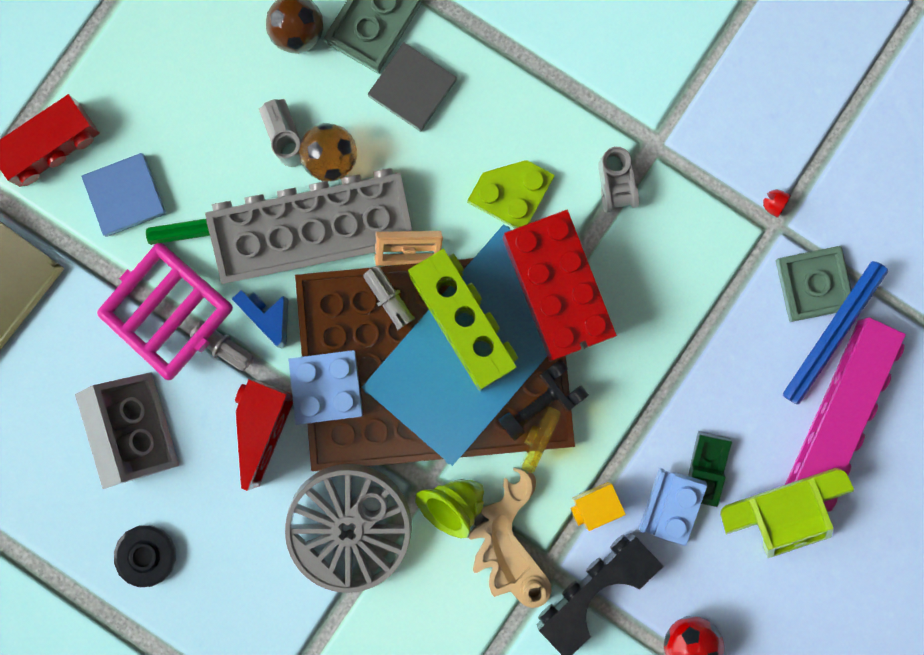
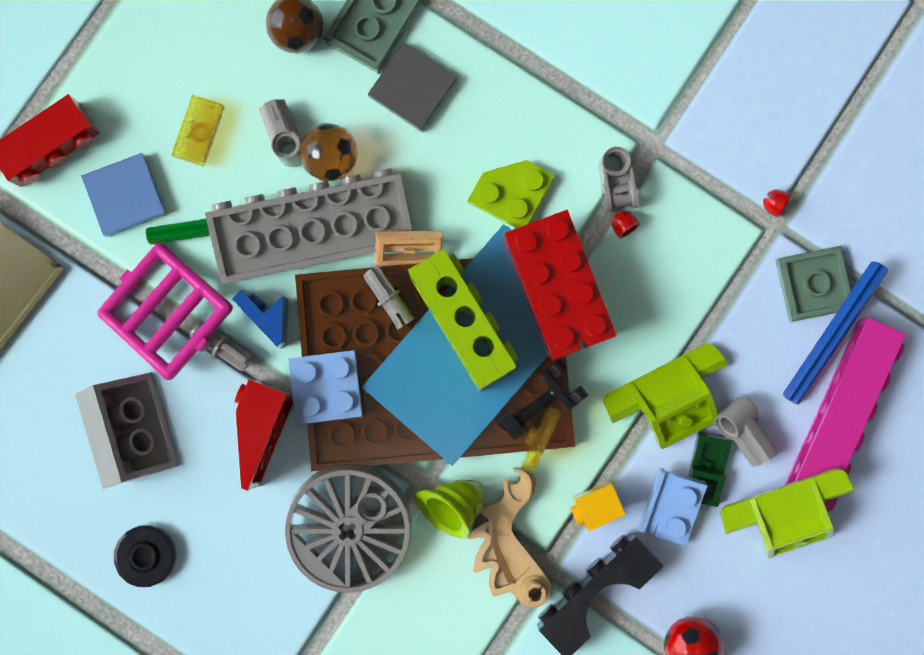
none -> clear yellow plate [171,95,225,167]
none -> lime plate [603,344,727,449]
none -> red hinge [611,210,640,239]
none -> light grey piece [714,397,777,467]

